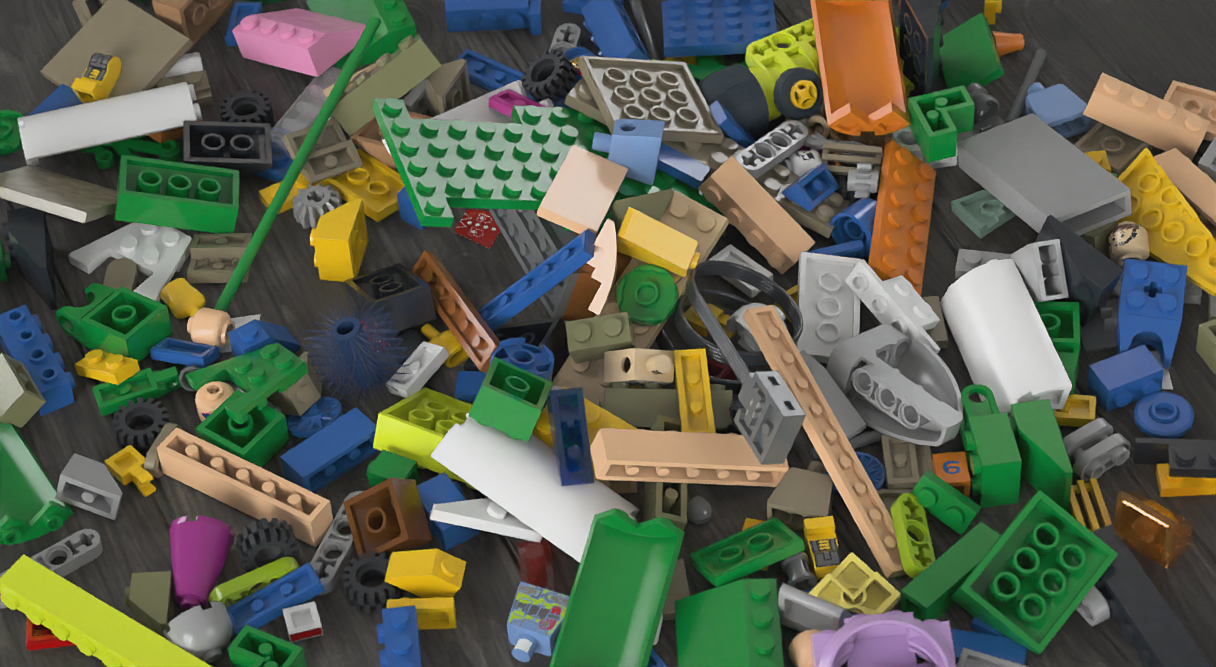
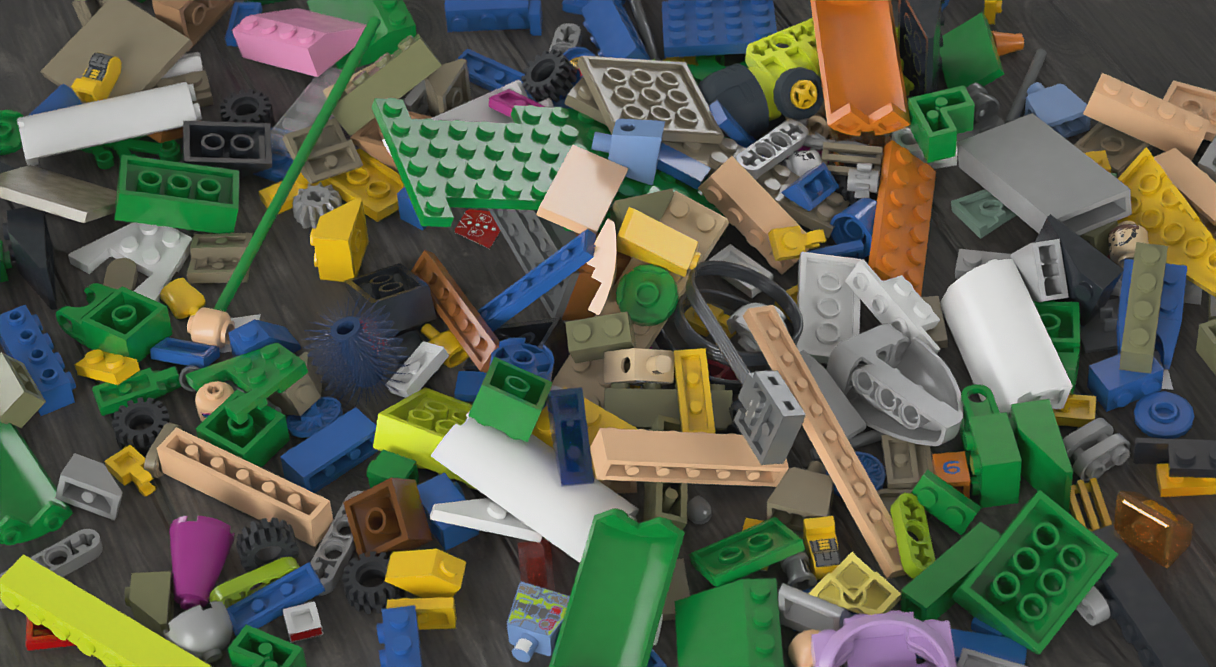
none -> yellow plate [768,226,826,261]
none -> olive brick [1119,242,1168,374]

